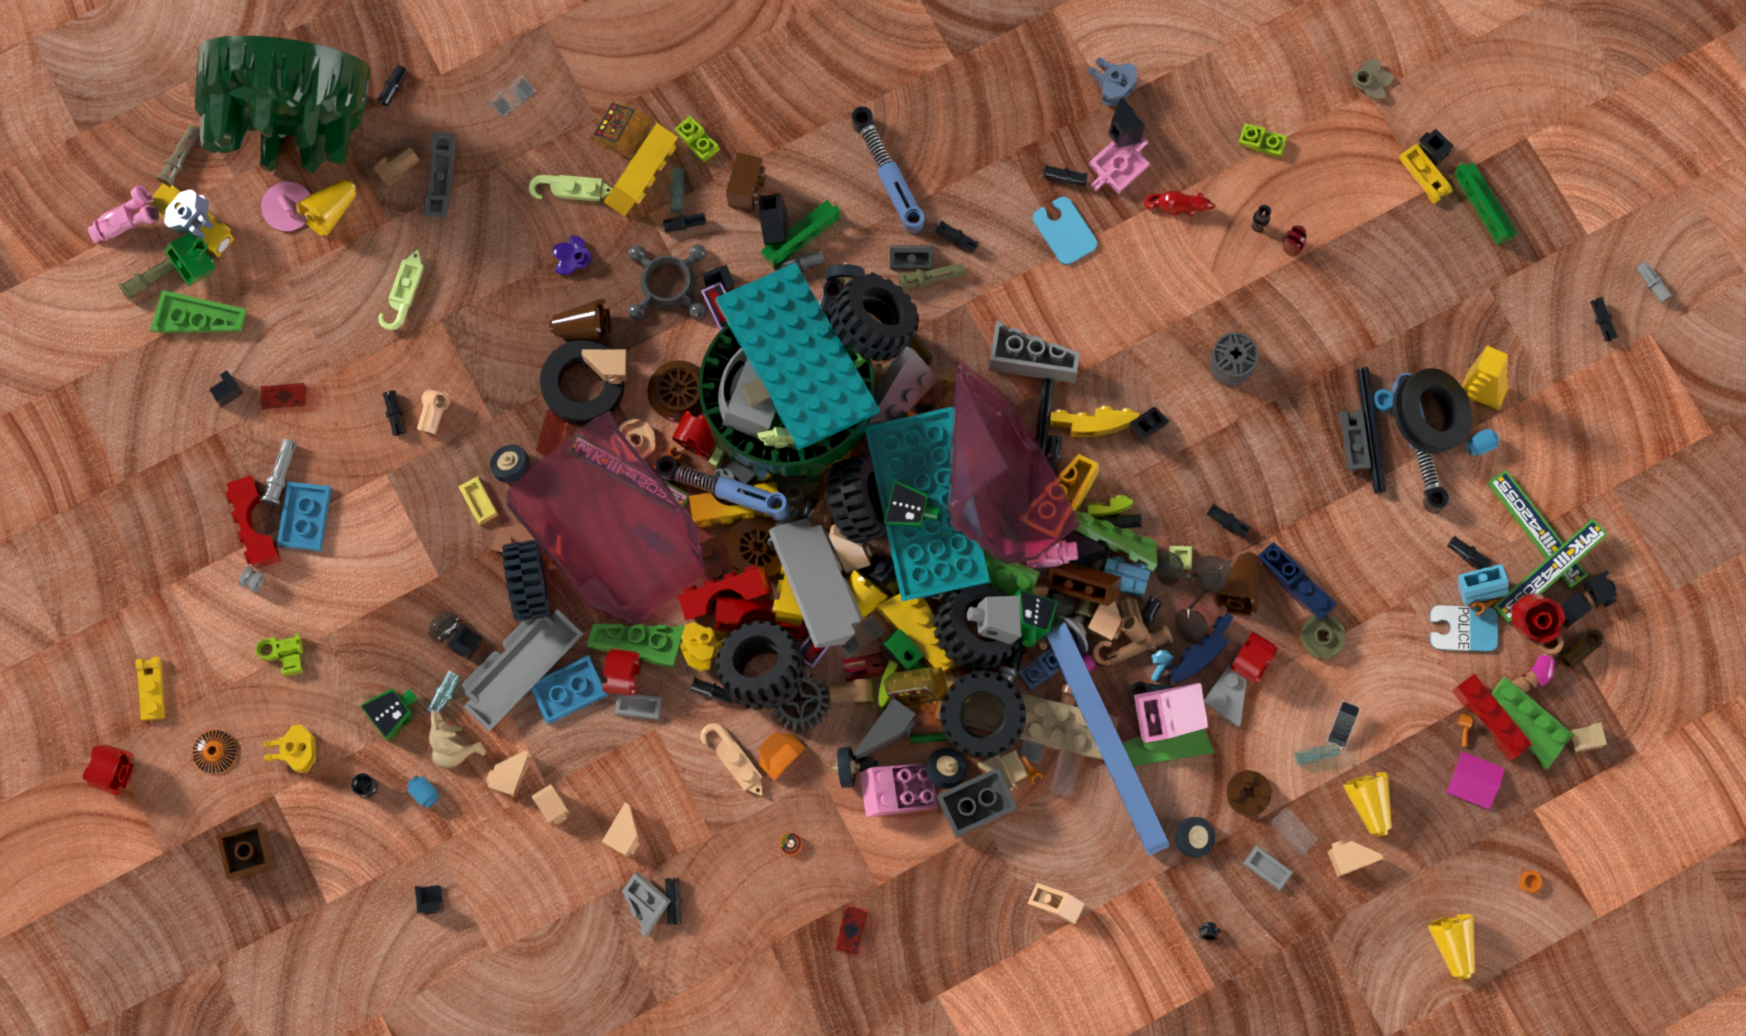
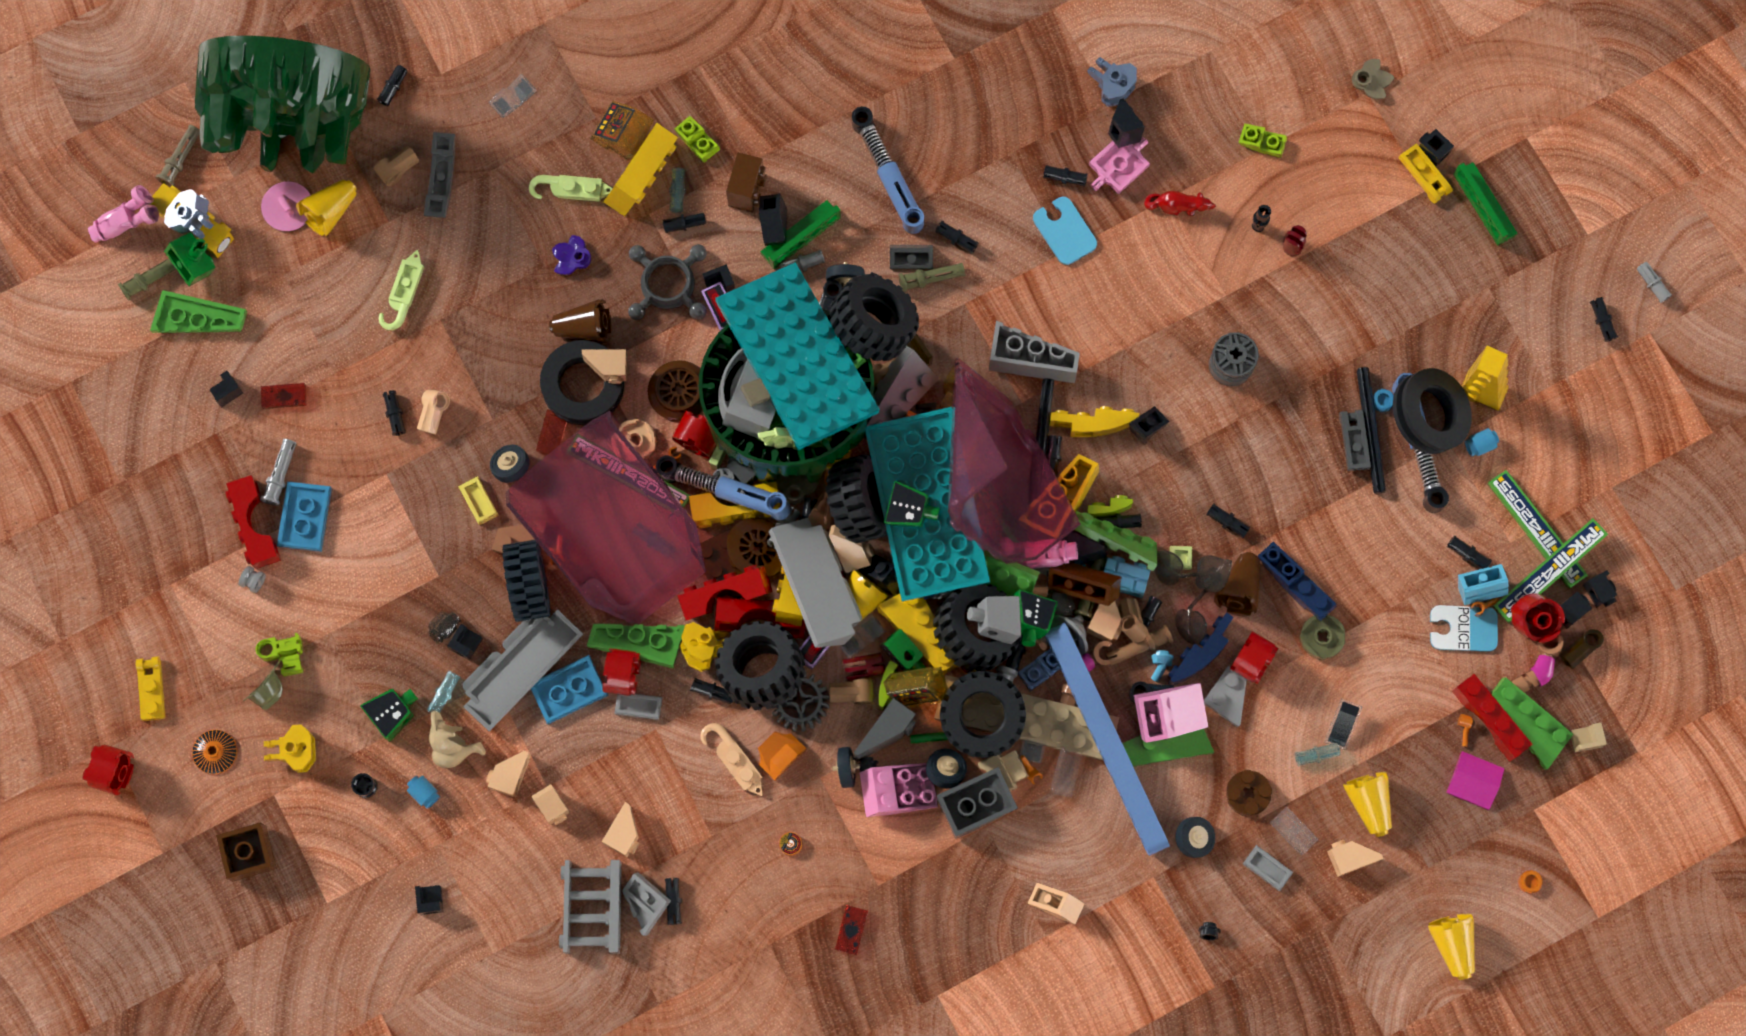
none -> olive piece [243,660,283,710]
none -> light grey fence [559,860,622,954]

